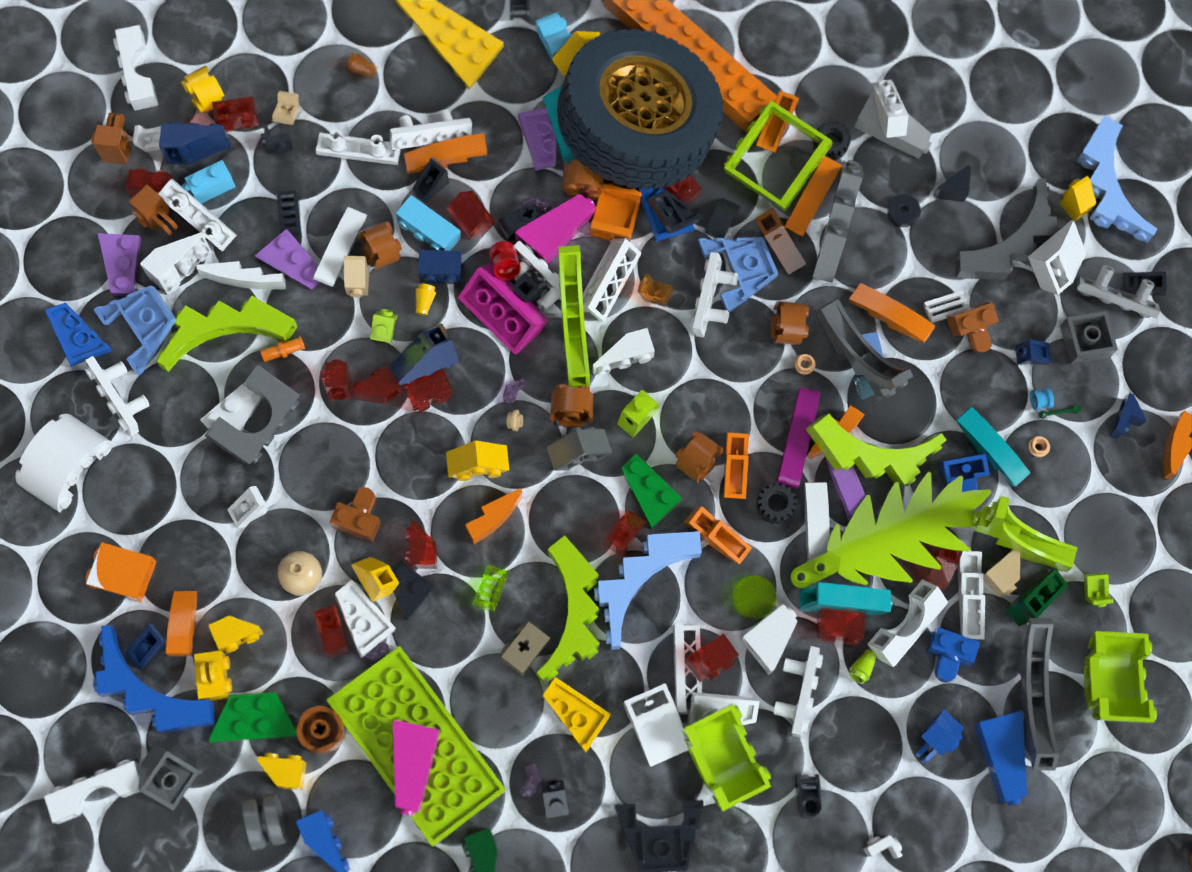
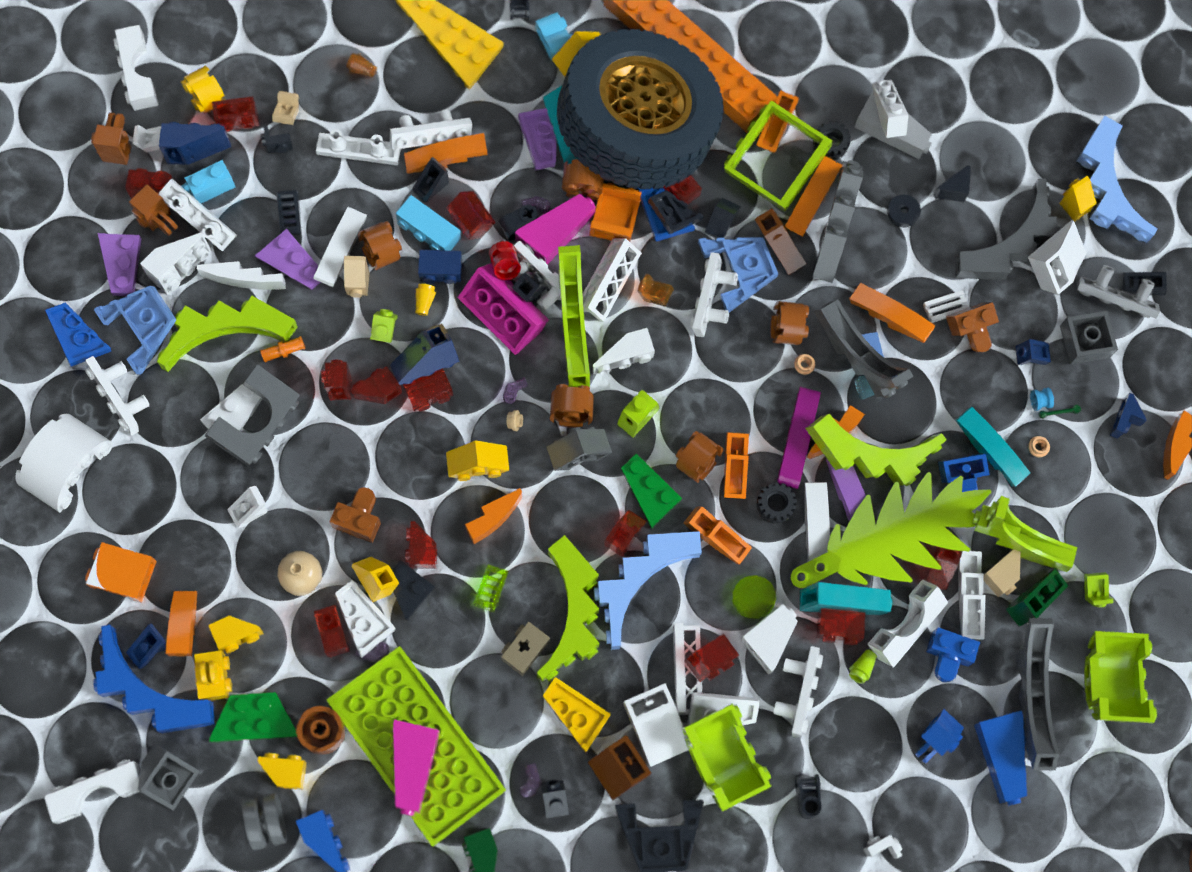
none -> reddish brown slope [588,735,652,801]

